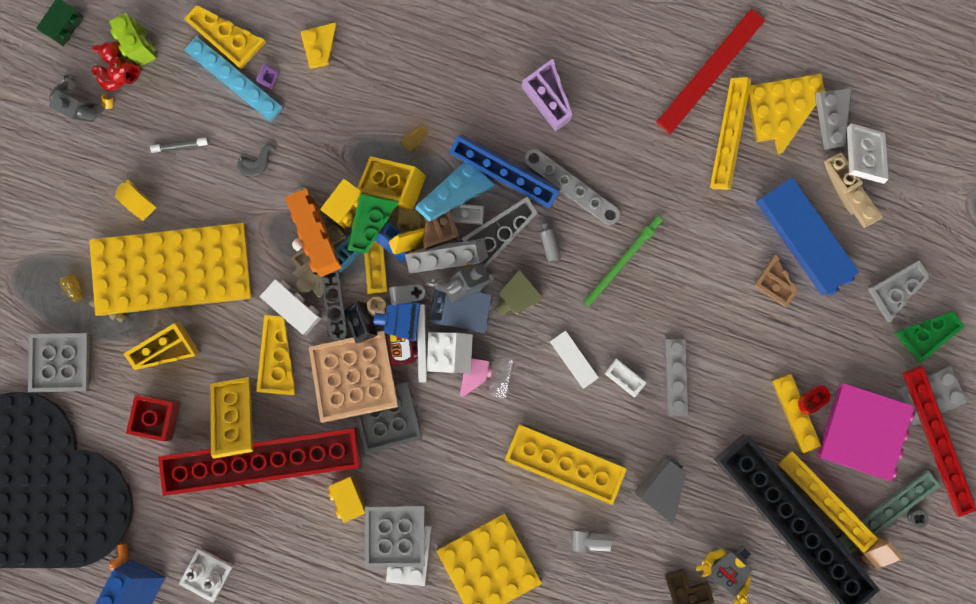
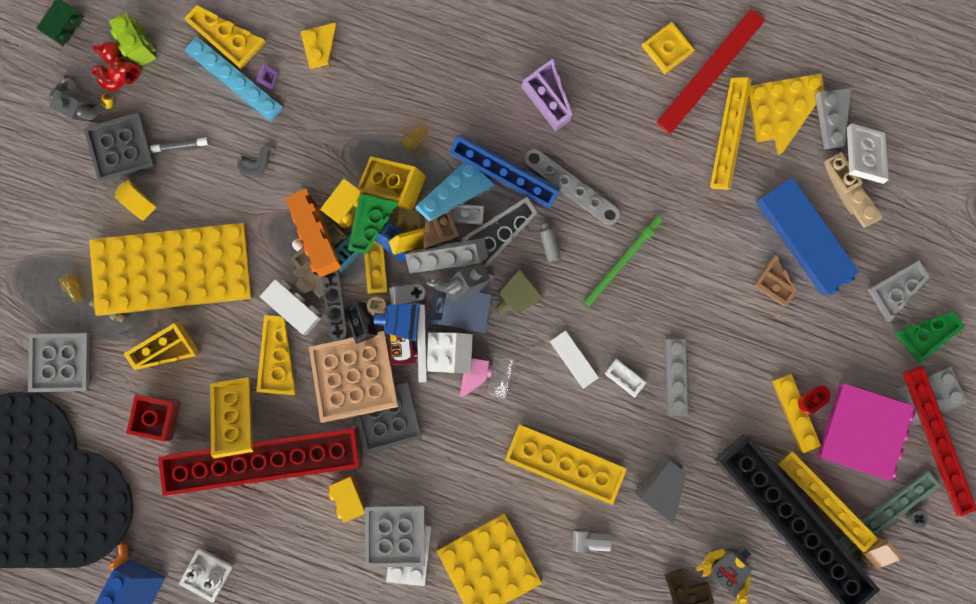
none -> dark grey plate [83,112,156,183]
none -> yellow tile [642,21,695,74]

